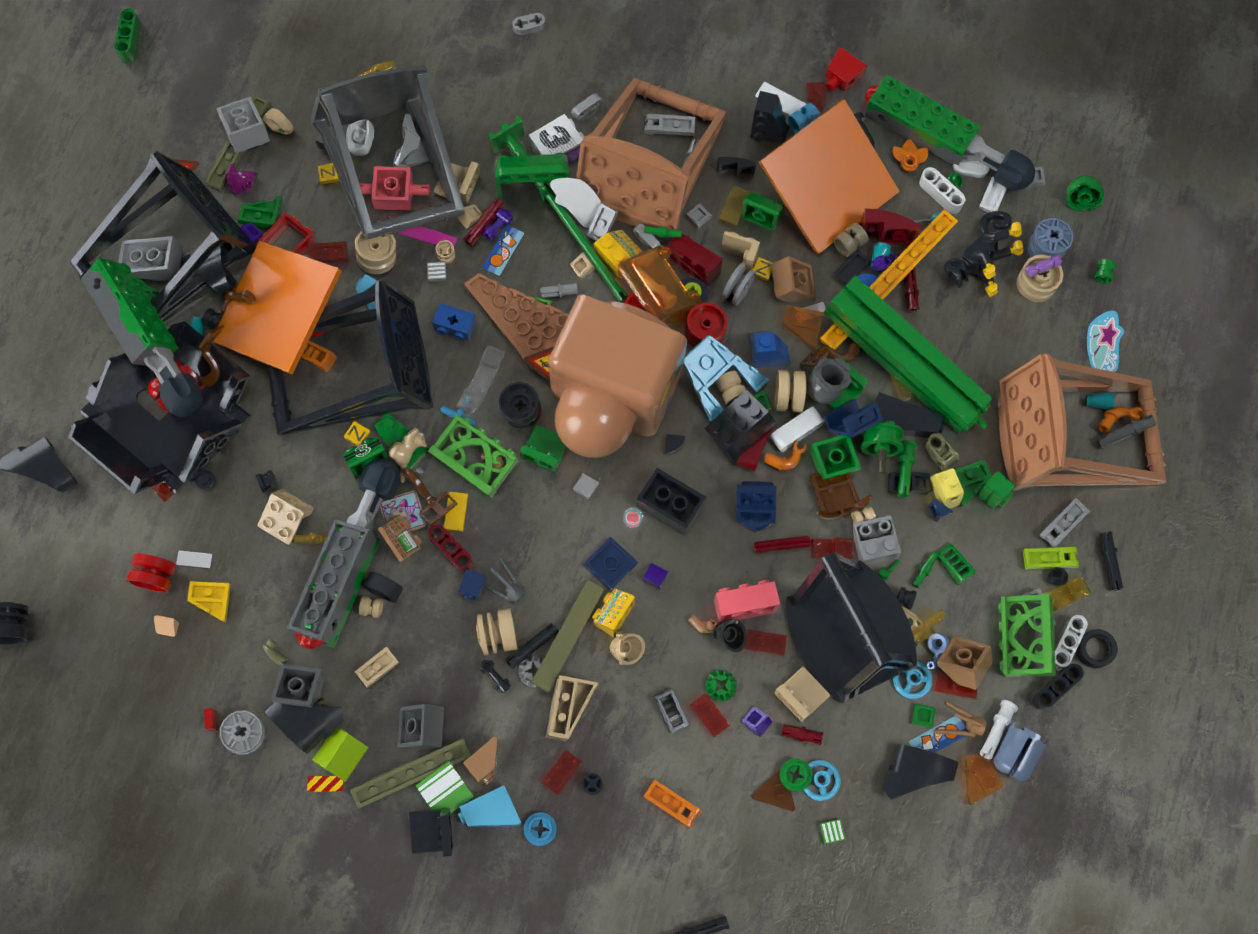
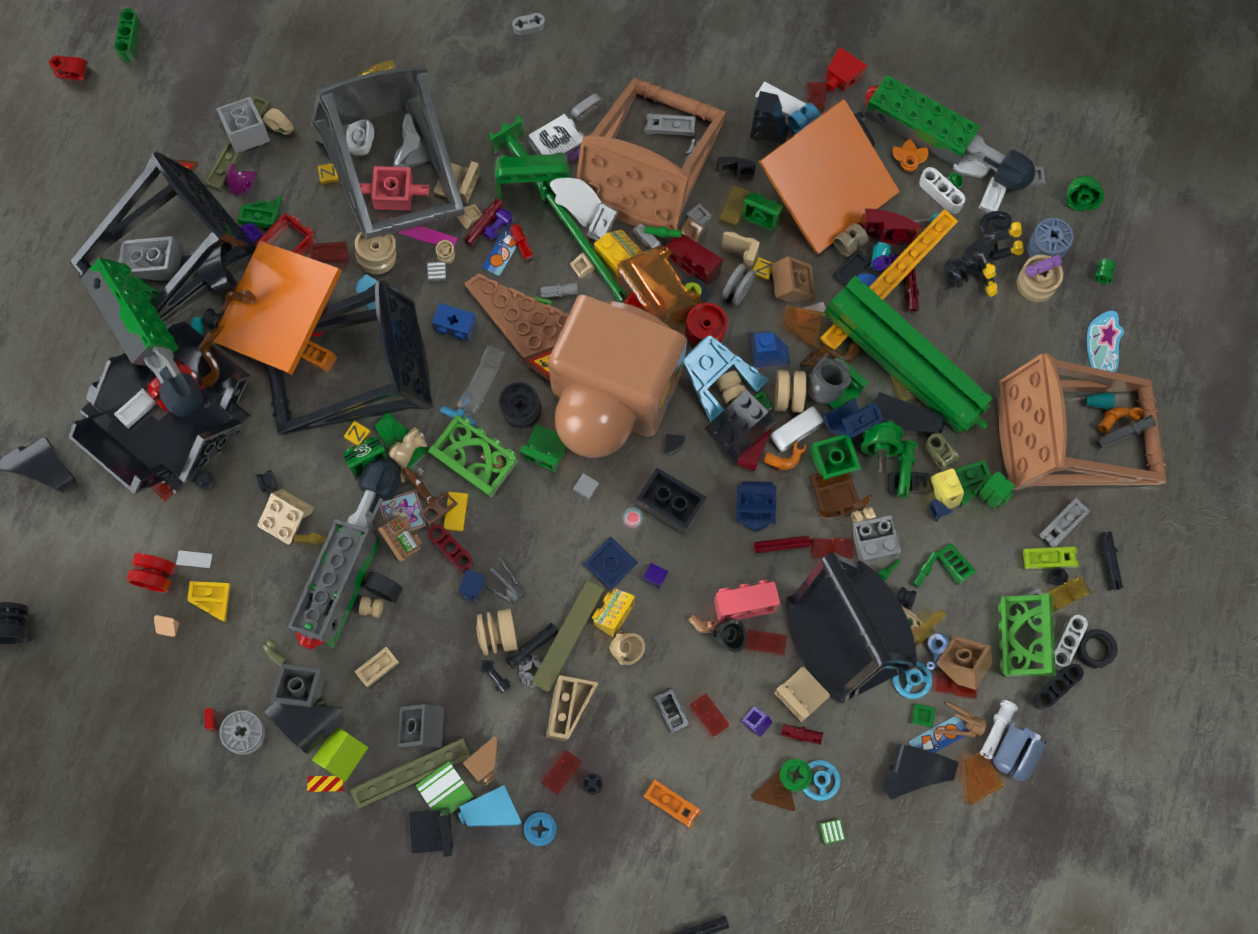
green gear [705,670,737,702] -> none
none -> red piece [49,55,87,81]
none -> white tile [114,389,157,429]
none -> red axle [509,224,533,260]
none -> medium nougat plate [682,218,705,242]

